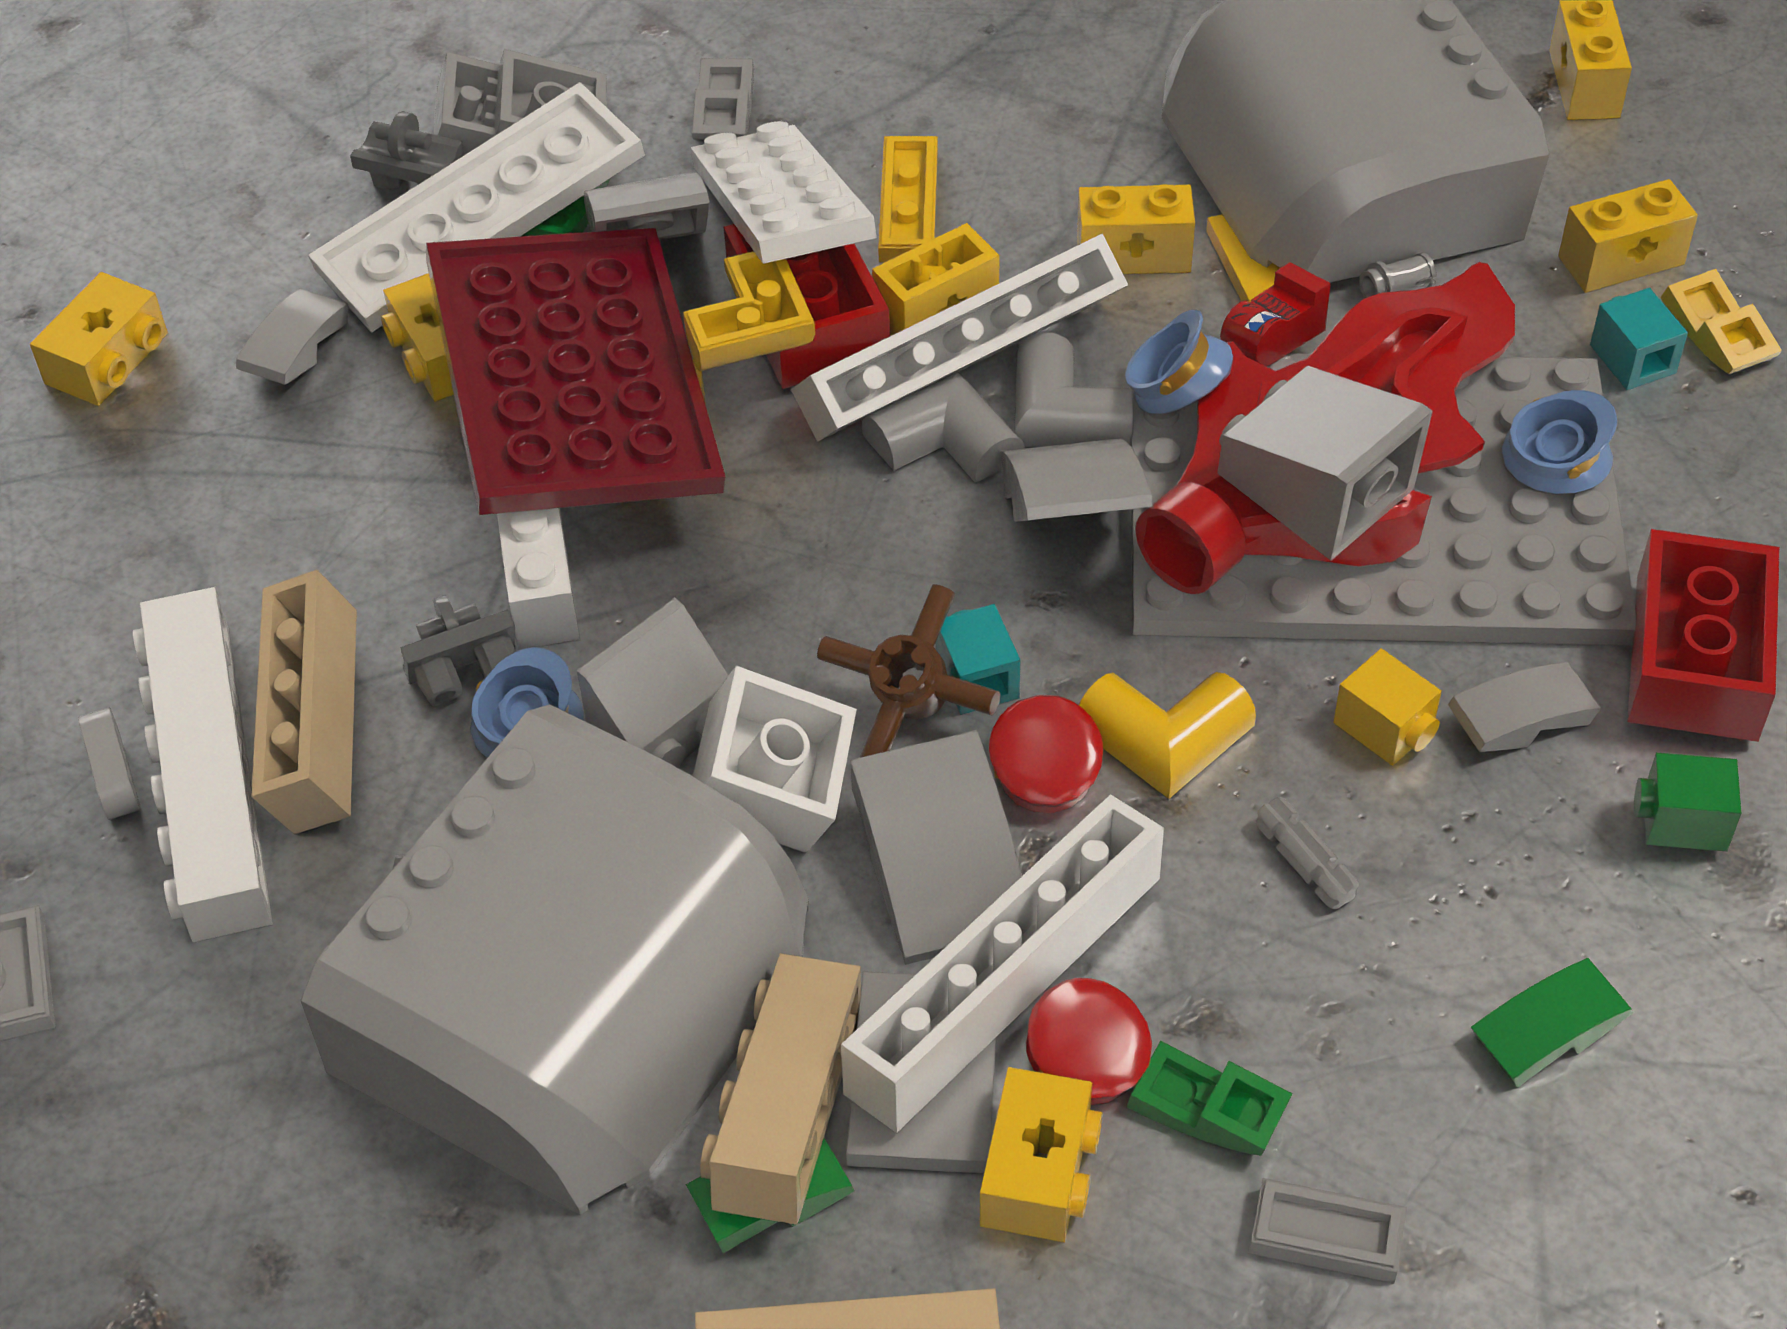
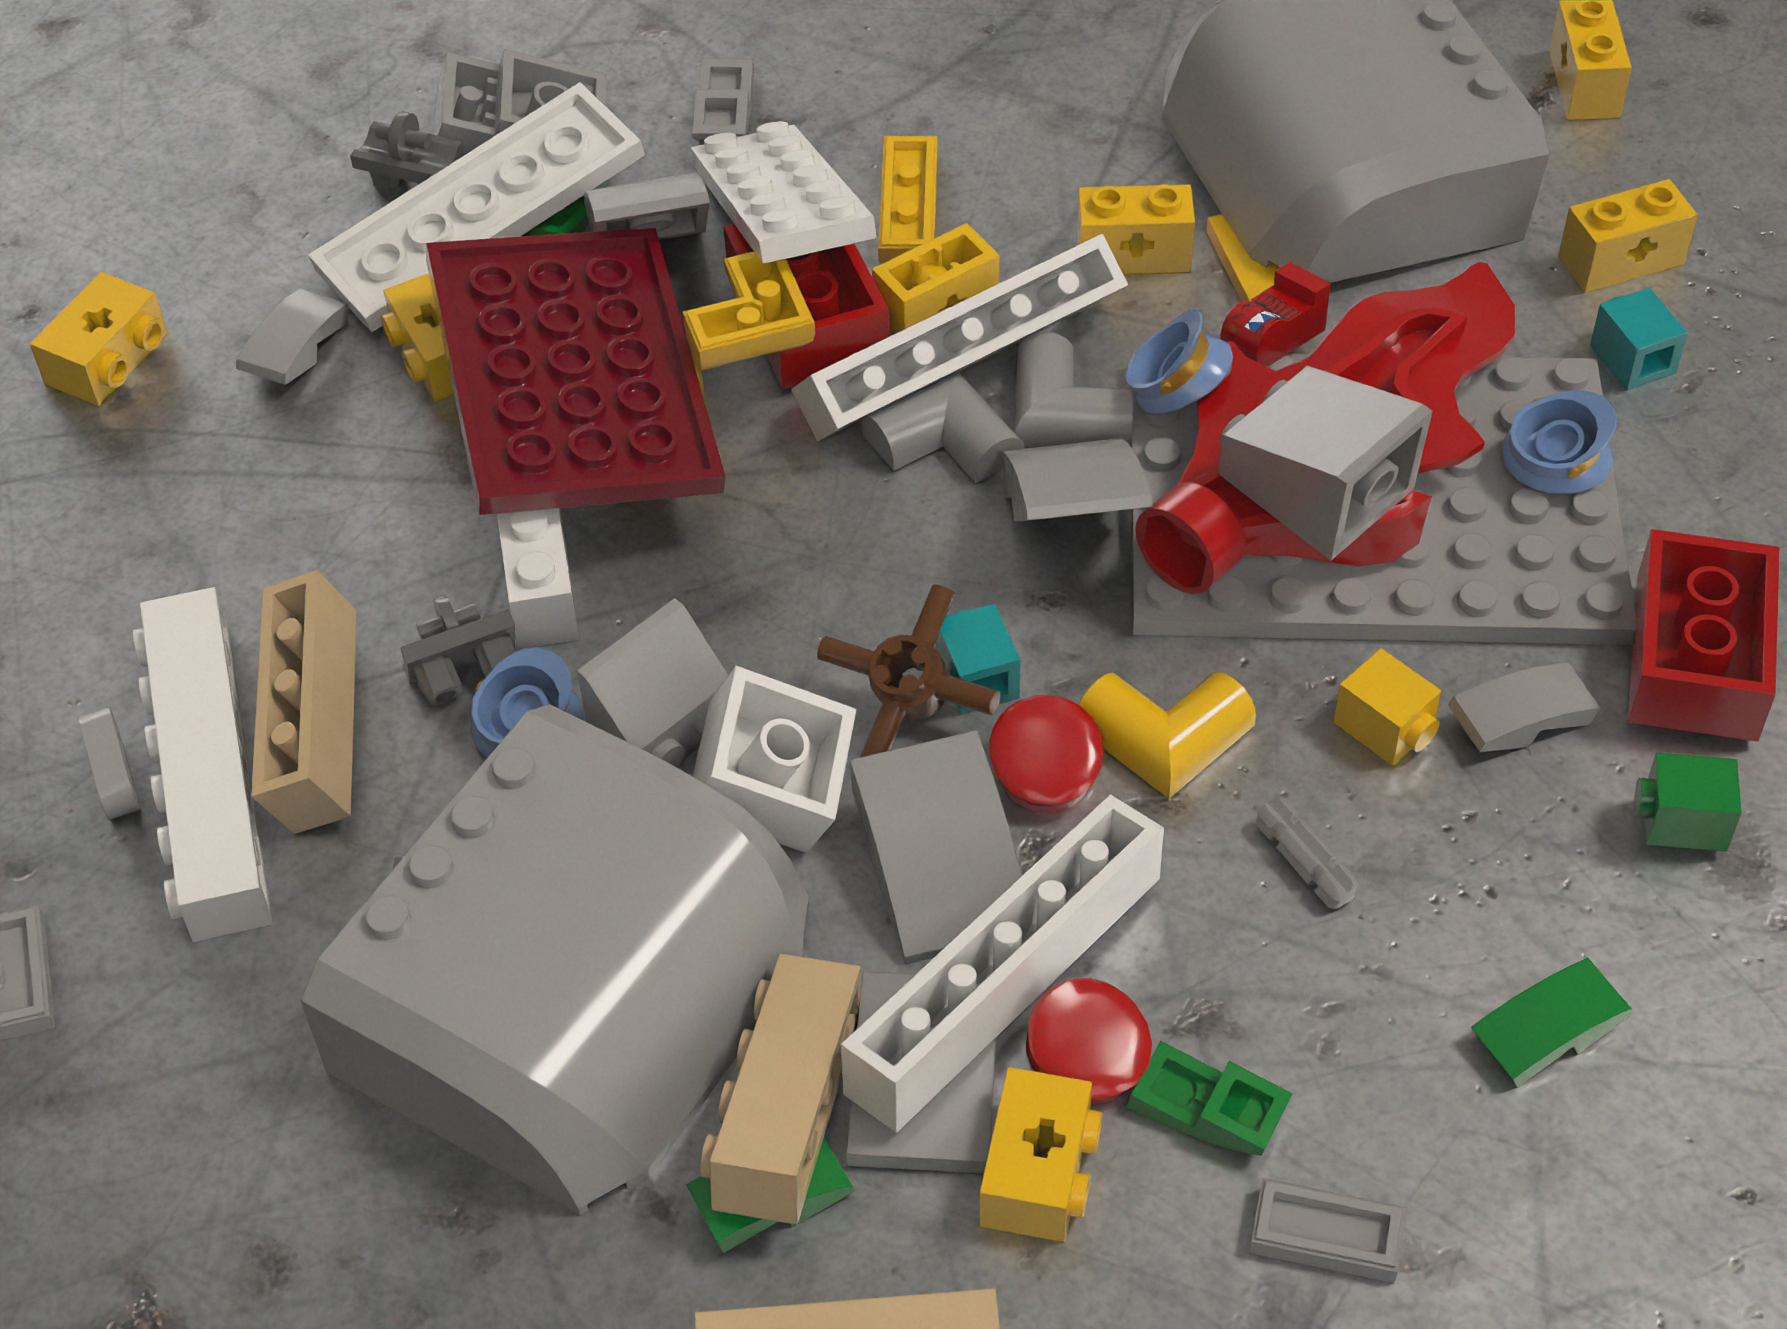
light grey pin [1359,253,1437,298] -> none
yellow slope [1660,269,1782,374] -> none

